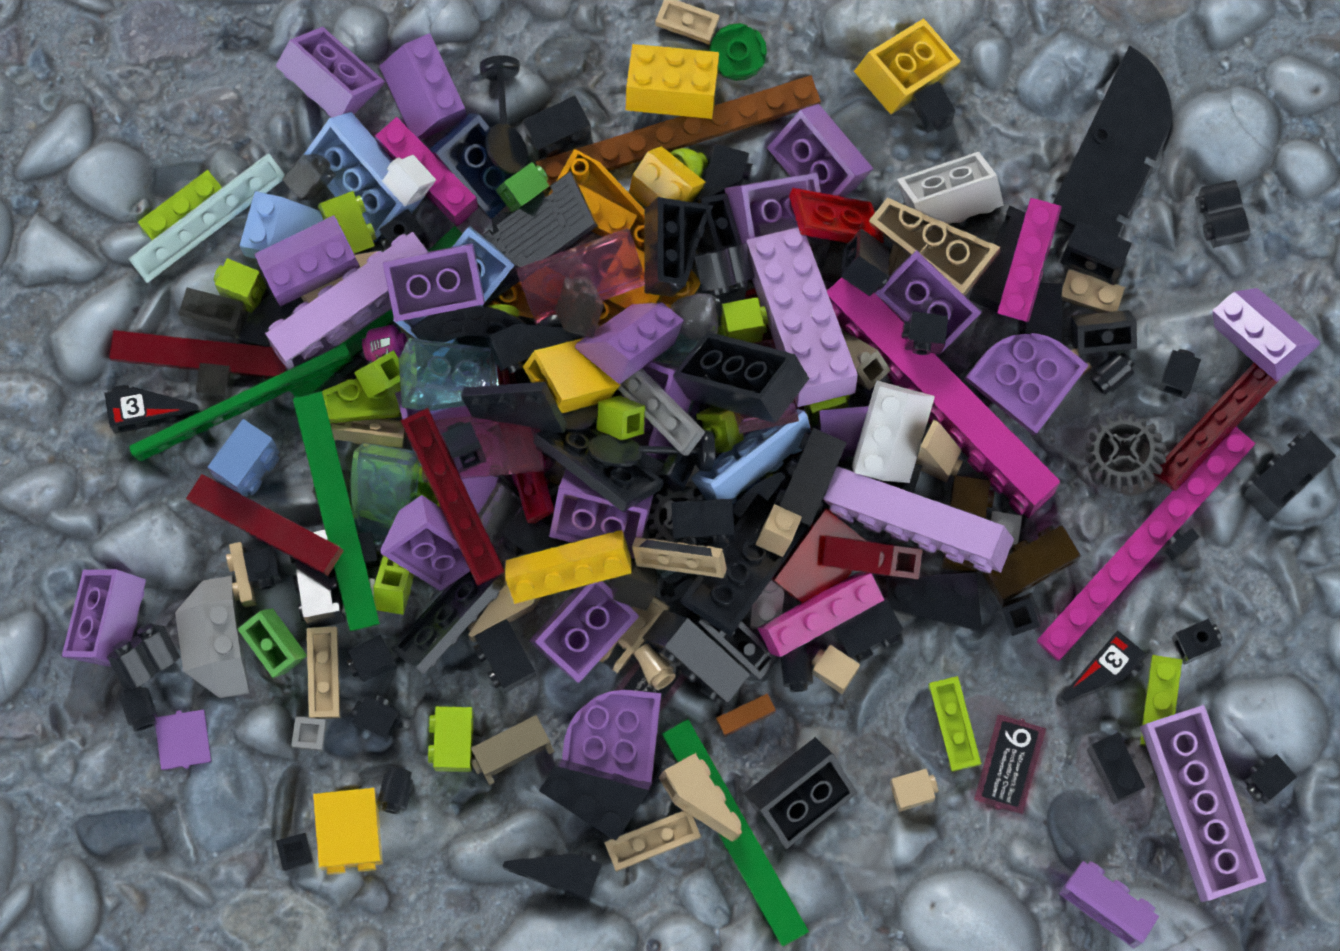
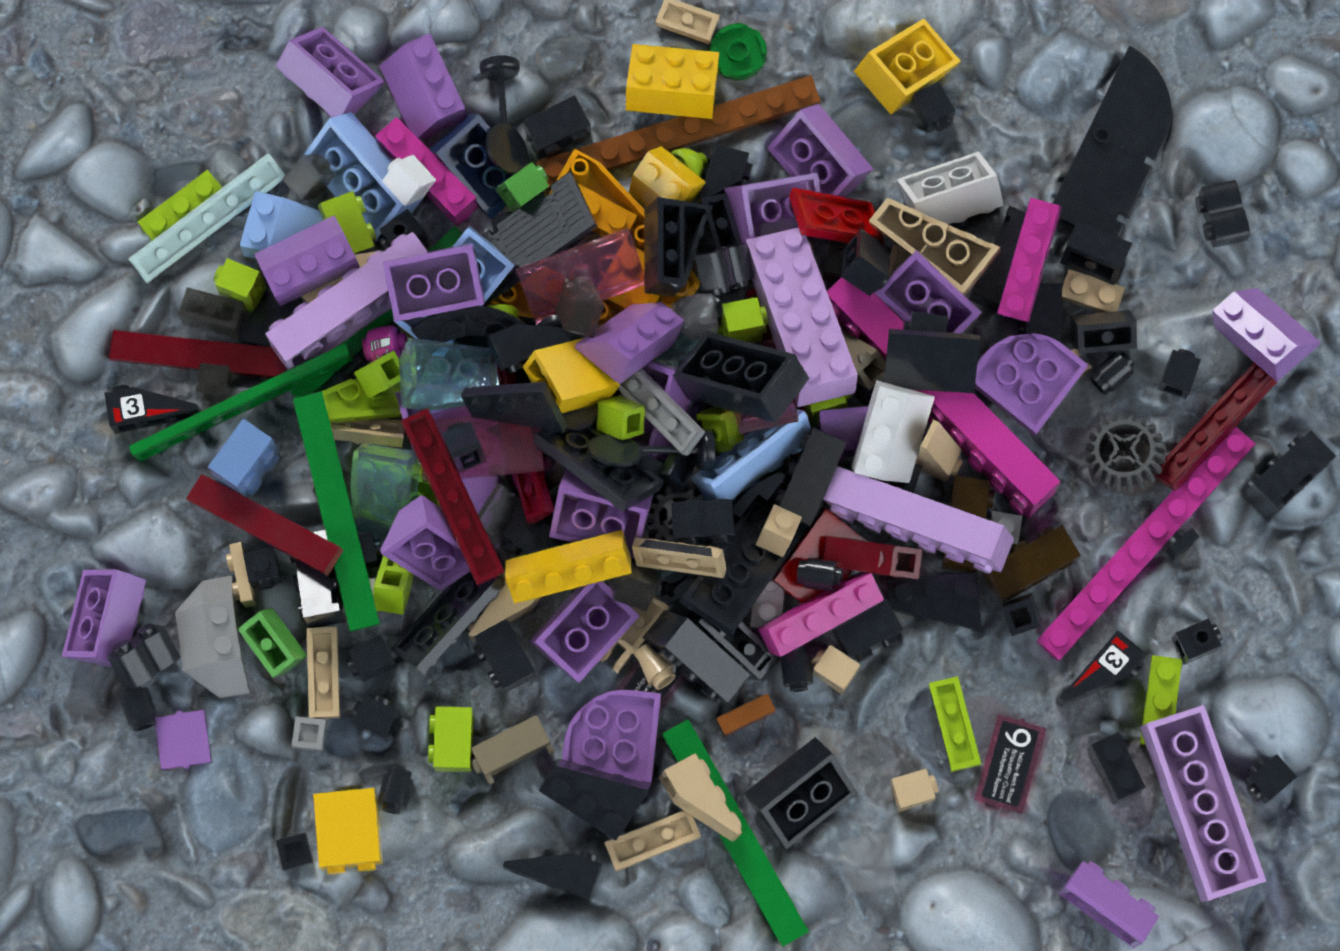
none -> black brick [797,557,843,591]
none -> black tile [884,329,980,393]

